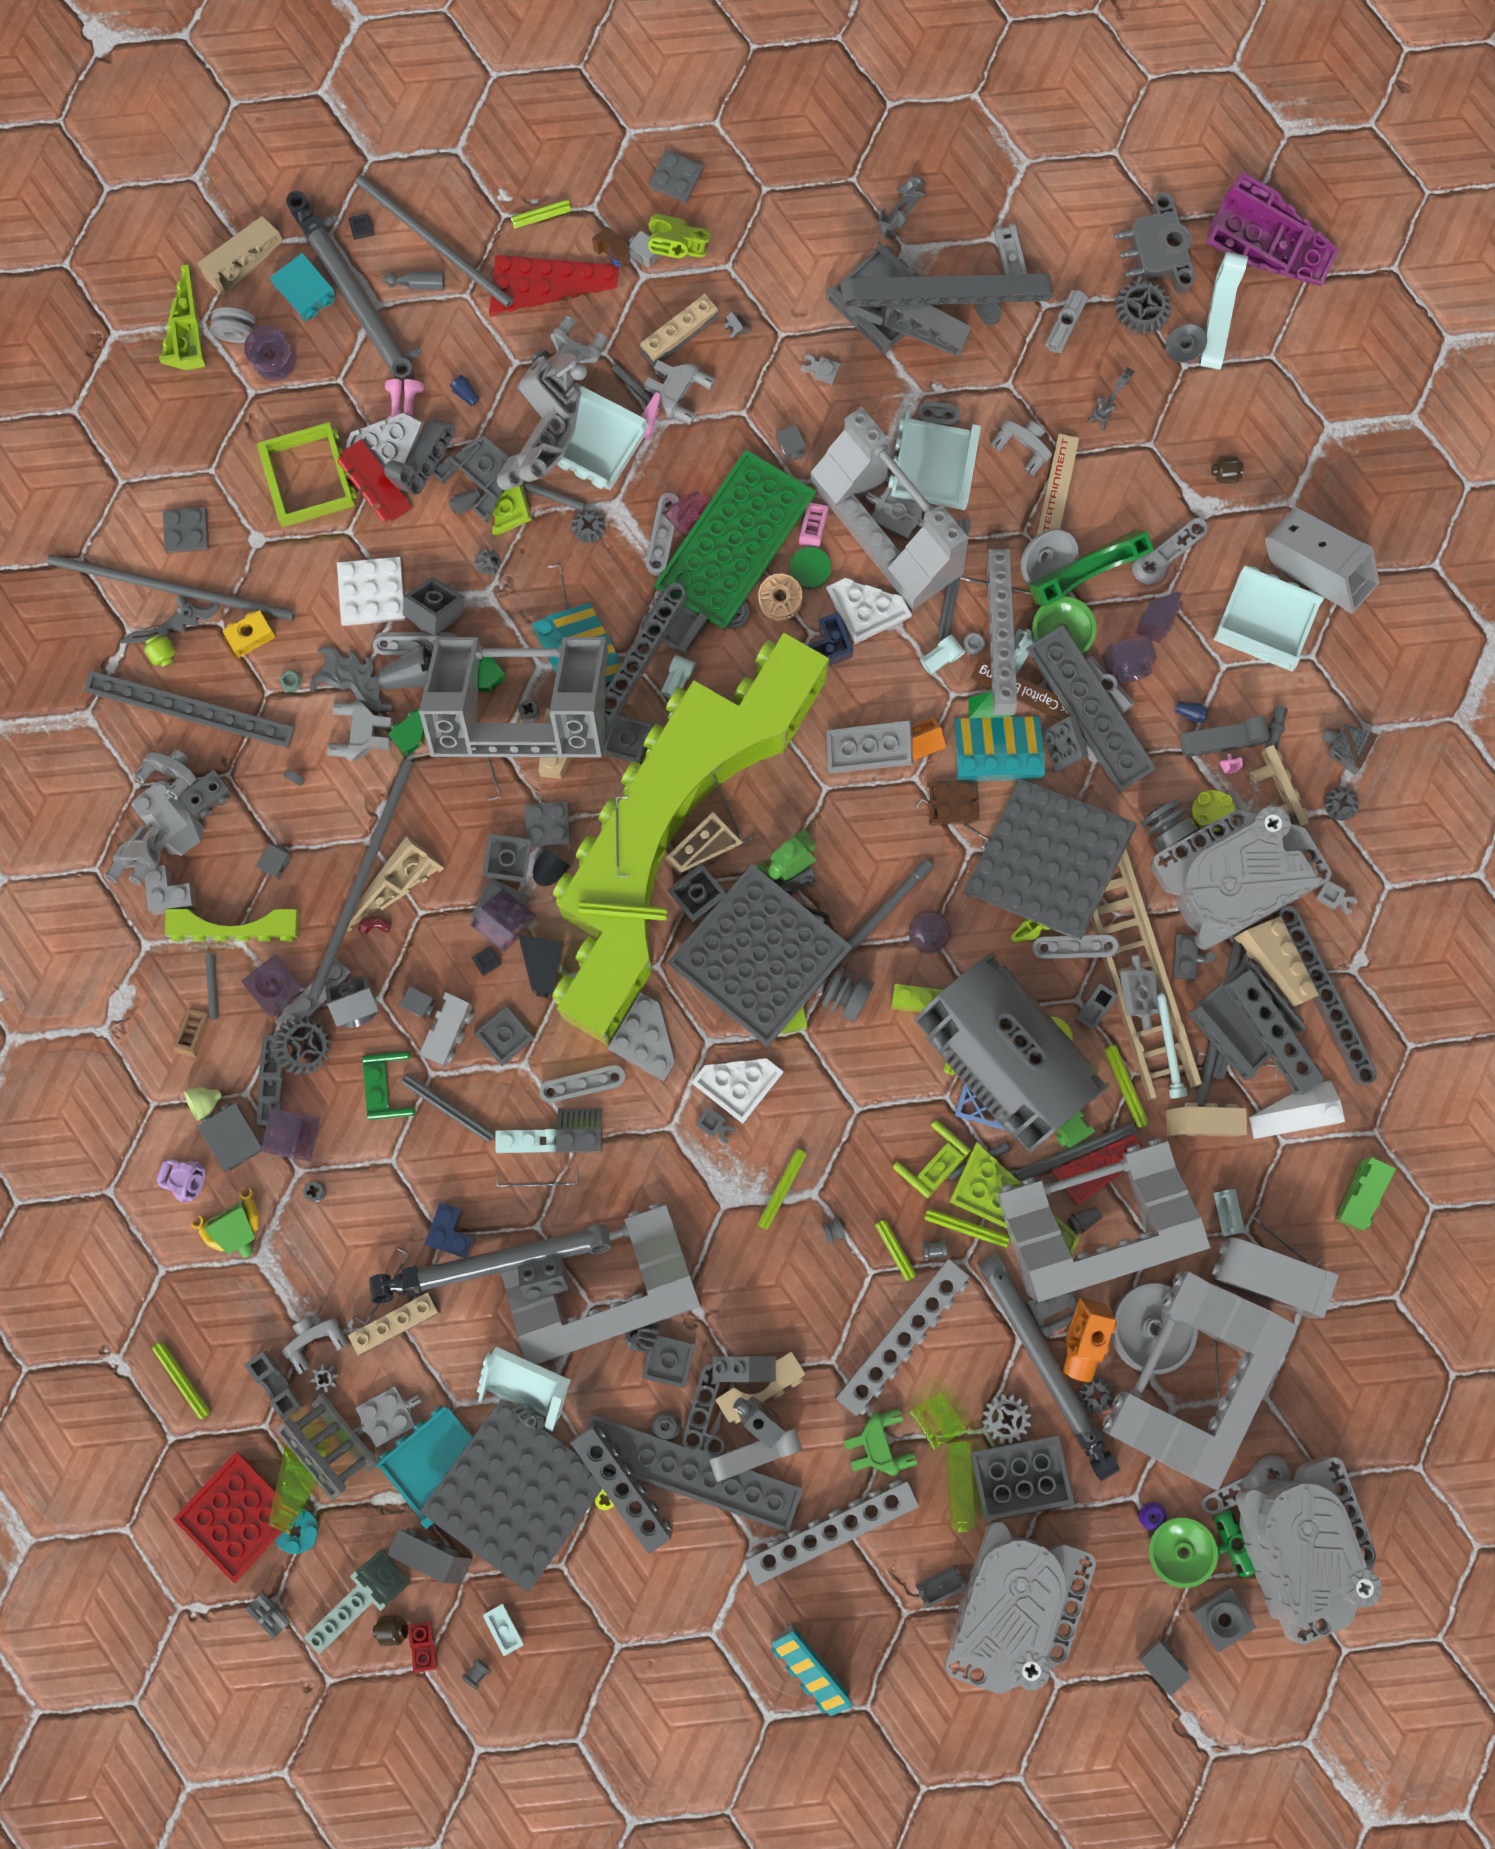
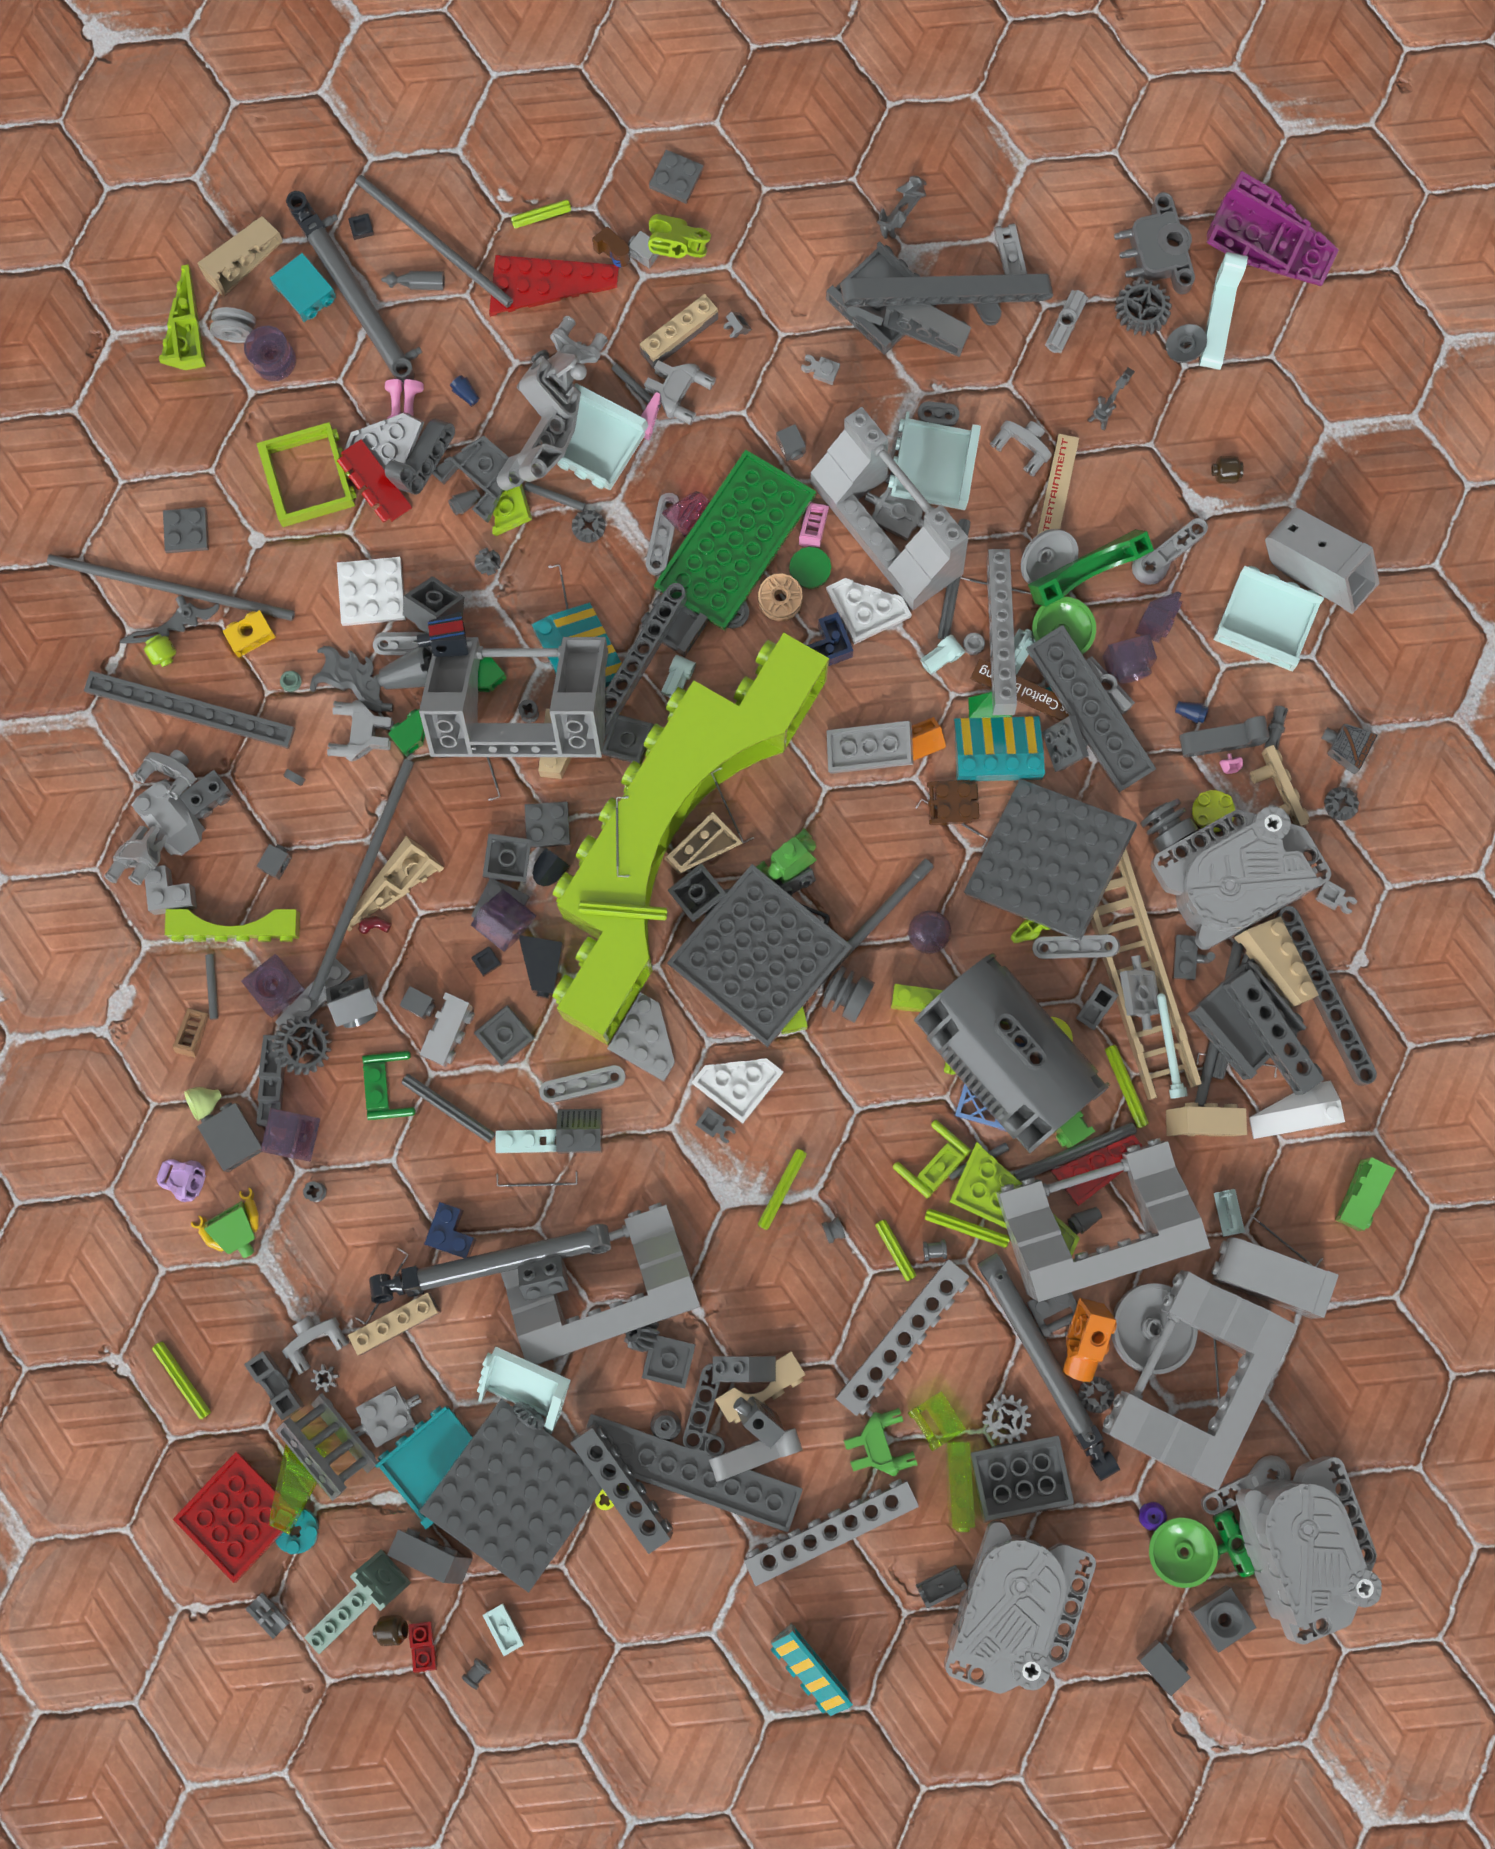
none -> black torso [417,612,469,657]

